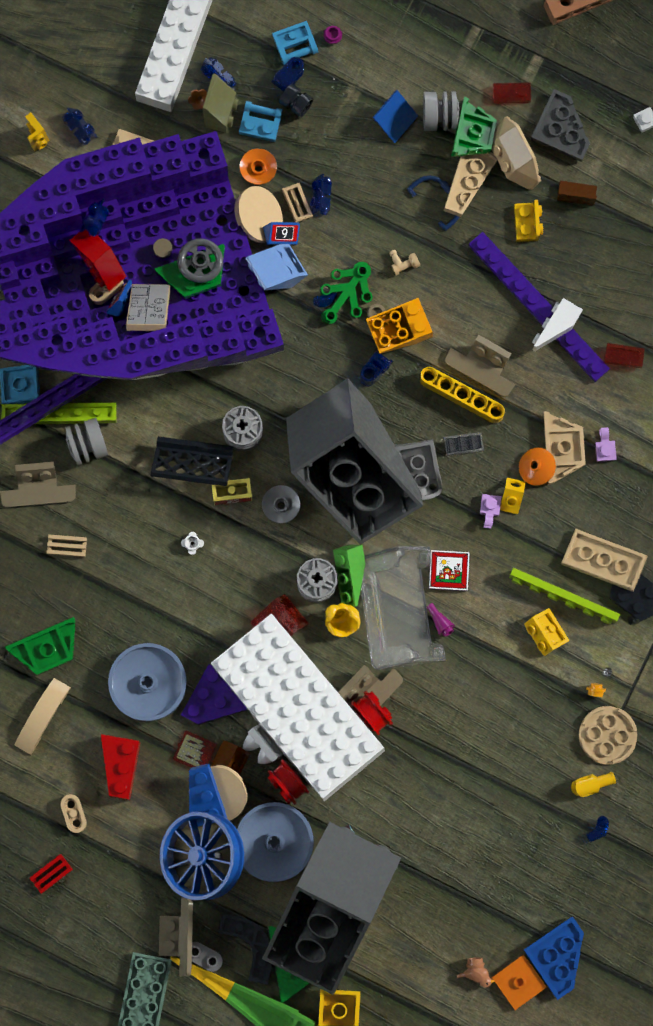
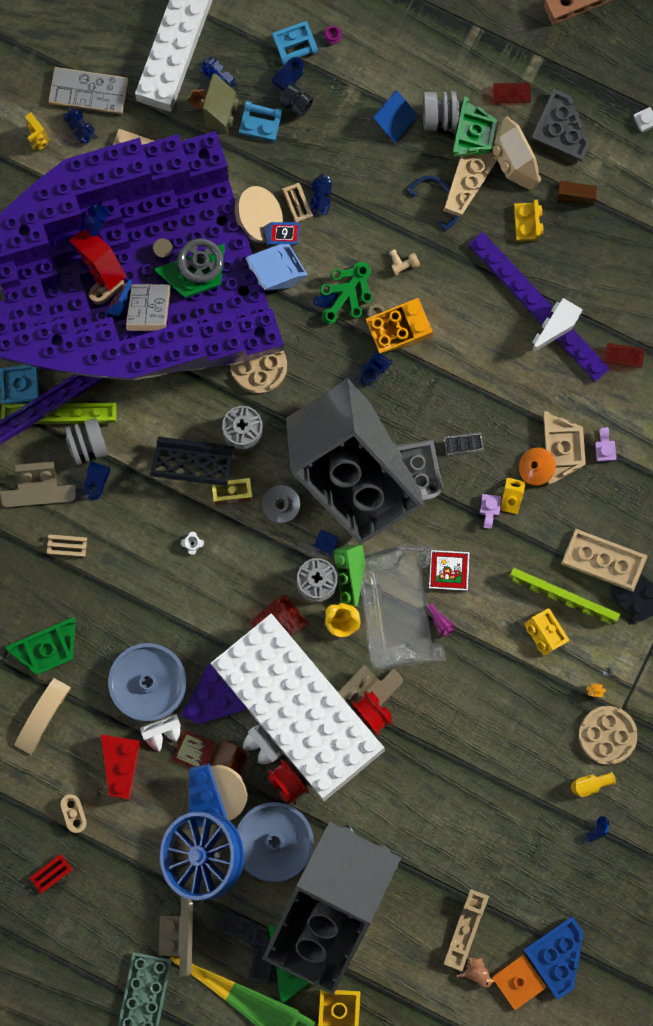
light grey plate [192,942,223,972] -> none
orange dish [240,149,277,185] -> none
yellow beam [420,367,505,423] -> none
dark tan plate [445,335,516,397] -> none
none -> light grey tile [49,67,128,115]
none -> clear blue piece [83,461,110,501]
none -> white tile [140,714,181,752]
none -> tan tile [230,351,287,394]
none -> clear blue brick [313,530,339,558]
none -> tan slope [444,889,489,971]

